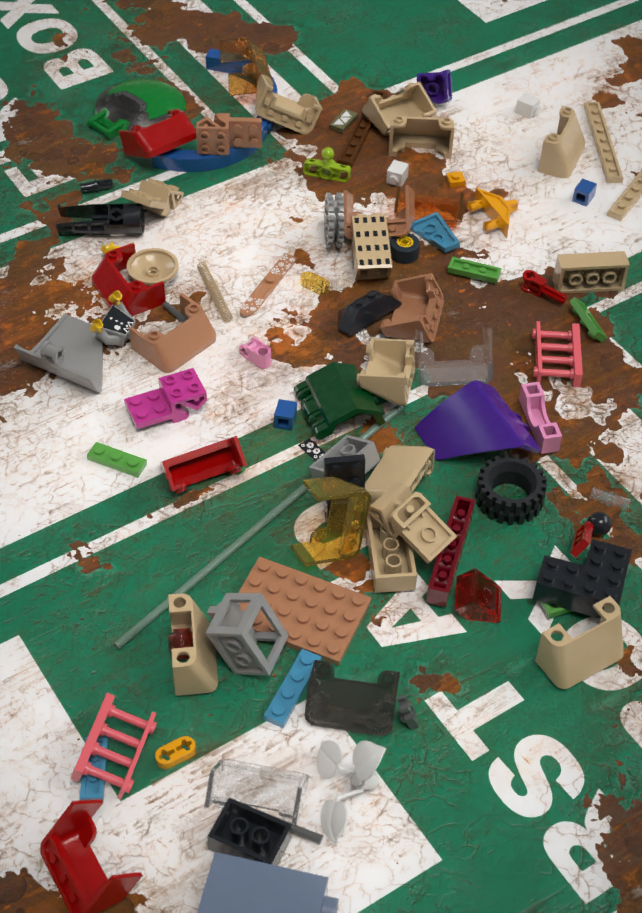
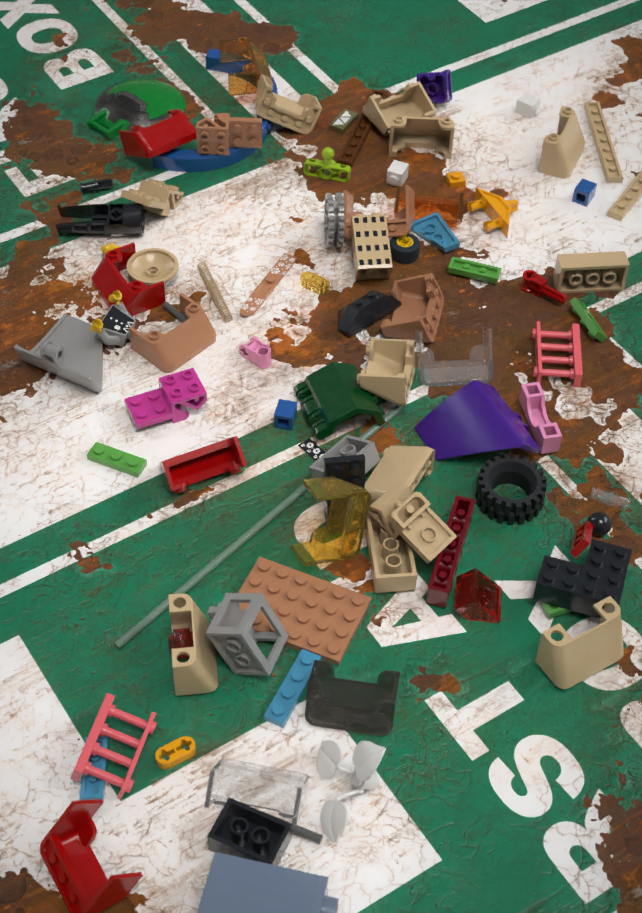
dark grey plate [397,695,419,730] -> none

